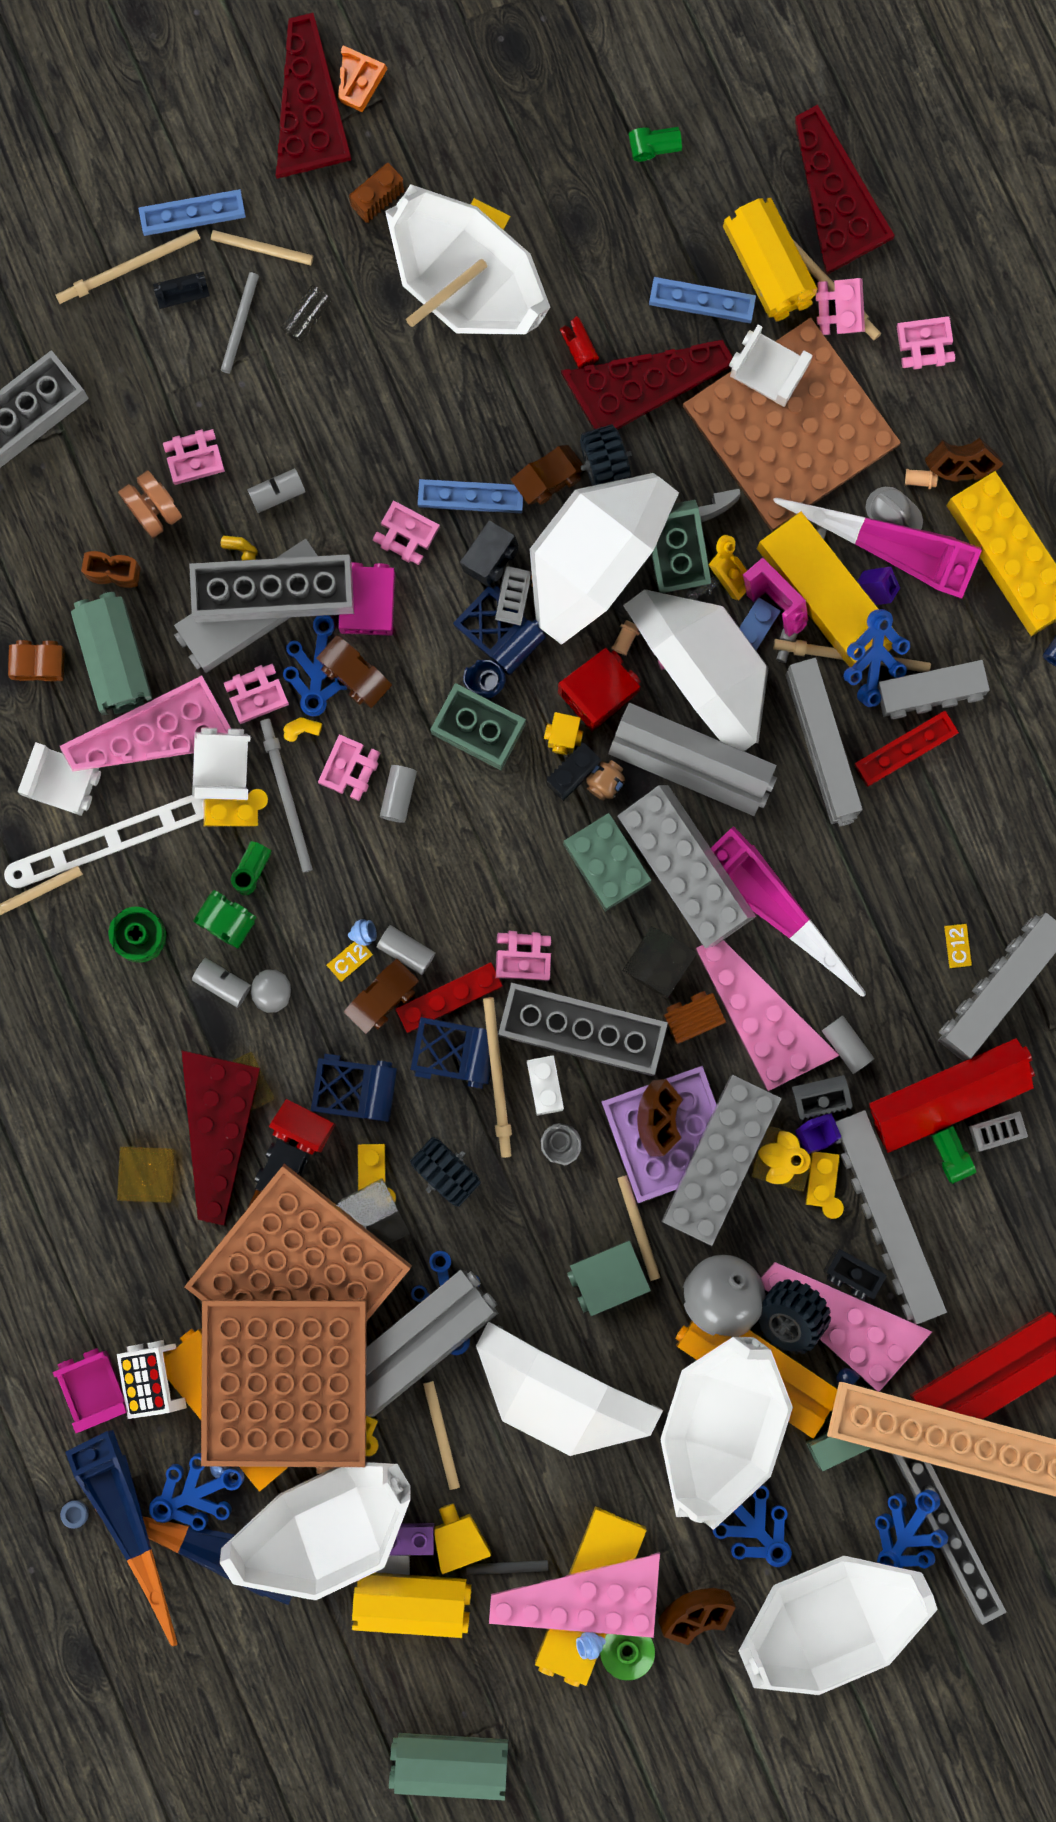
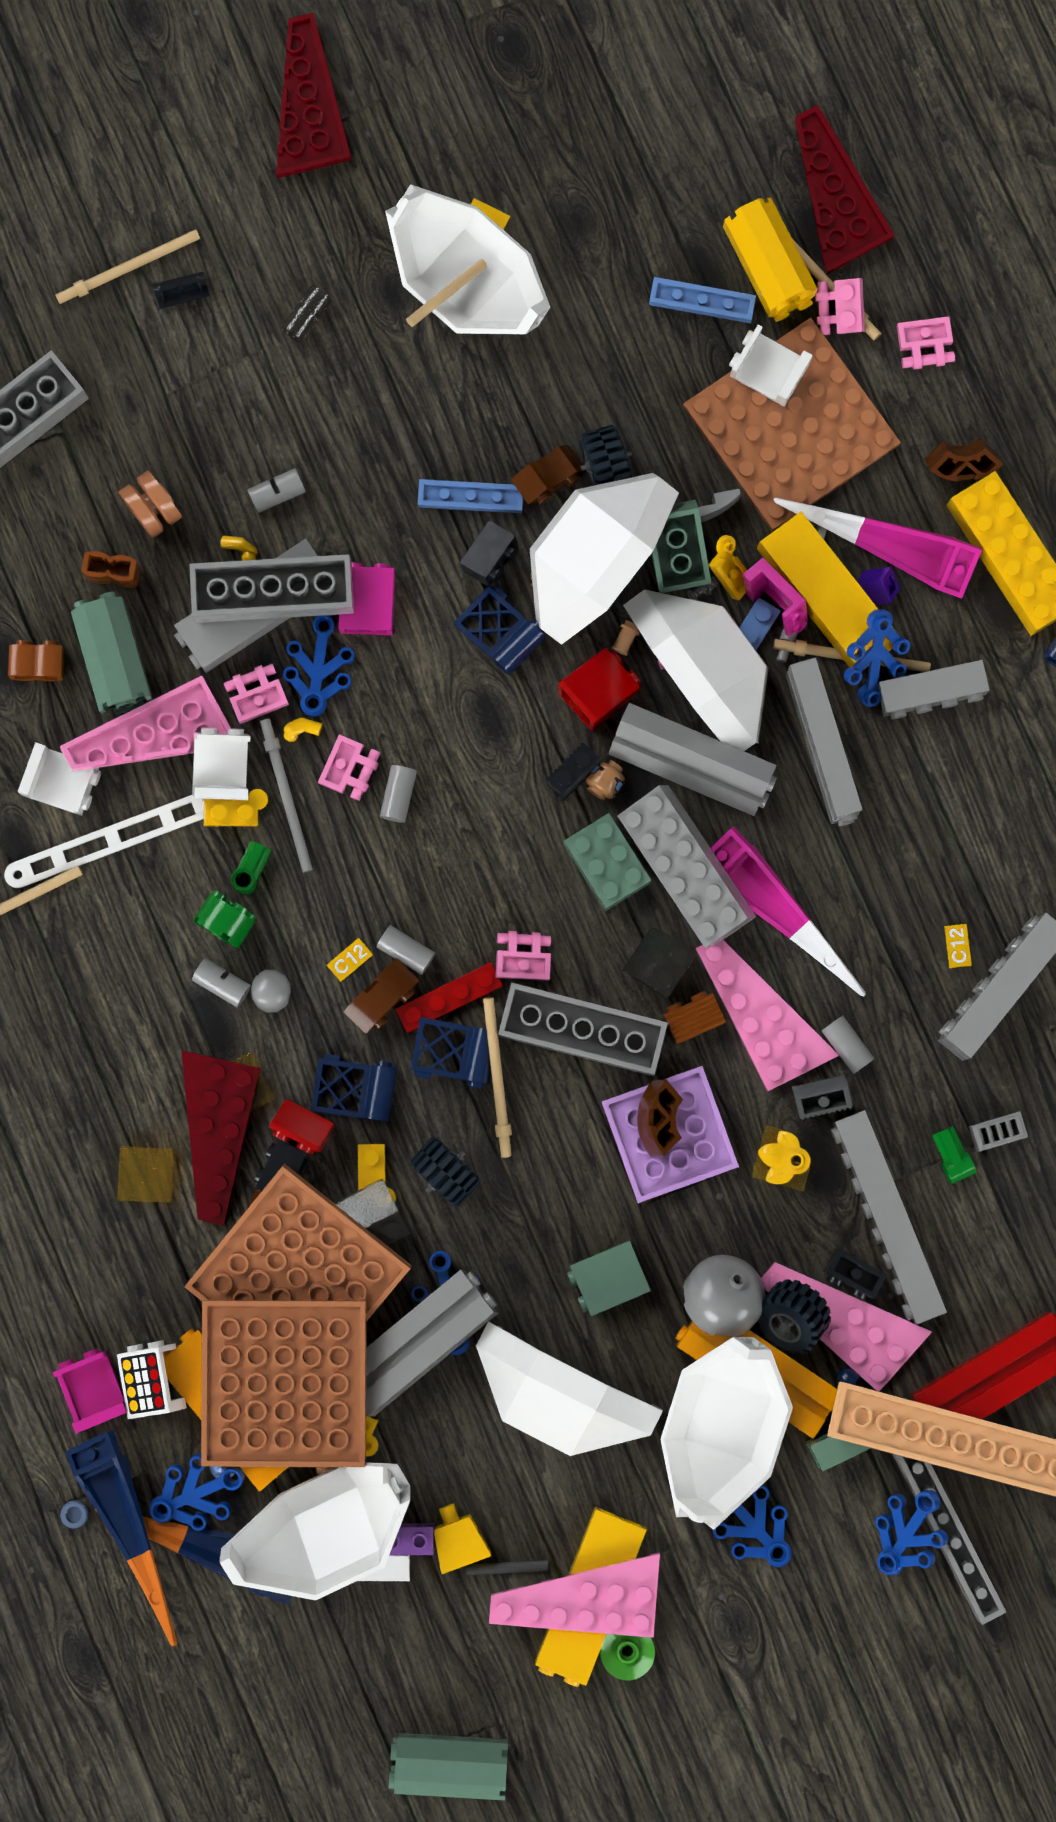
green brick [108,907,166,963] -> none
medium blue plate [139,189,246,236] -> none
bright pink plate [163,429,225,485] -> none
tan bar [211,230,313,266] -> none
light grey bar [221,272,259,374] -> none
reddish brown brick [316,635,392,708] -> none
orange wing [338,45,387,112] -> none
light blue plate [348,919,377,946] -> none
dark orange brick [349,162,404,223] -> none
yellow brick [352,1572,472,1638] -> none
bright pink plate [373,500,440,565] -> none
tan bar [423,1381,460,1490] -> none
sand green brick [430,683,526,771] -> none
dark blue hair [463,660,506,699] -> none
light grey slope [495,566,531,626] -> none
white panel [527,1055,564,1116] -> none
light grey hair [541,1123,581,1166] -> none
yellow brick [544,712,583,755] -> none
red hinge [560,316,599,369] -> none
dark red wing [561,340,733,430] -> none
light blue plate [576,1632,606,1660] -> none
tan bar [617,1175,661,1281] -> none
green piece [629,127,682,162] -> none
reddish brown brick [658,1588,736,1645] -> none
light grey brick [661,1075,782,1246] -> none
white panel [739,1556,938,1695] -> none
dark purple panel [795,1113,841,1154] -> none
yellow hinge [805,1152,844,1219] -> none
red plate [854,711,959,787] -> none
light grey piece [866,486,923,530] -> none
red brick [869,1038,1035,1153] -> none
light nougat pin [905,469,938,489] -> none

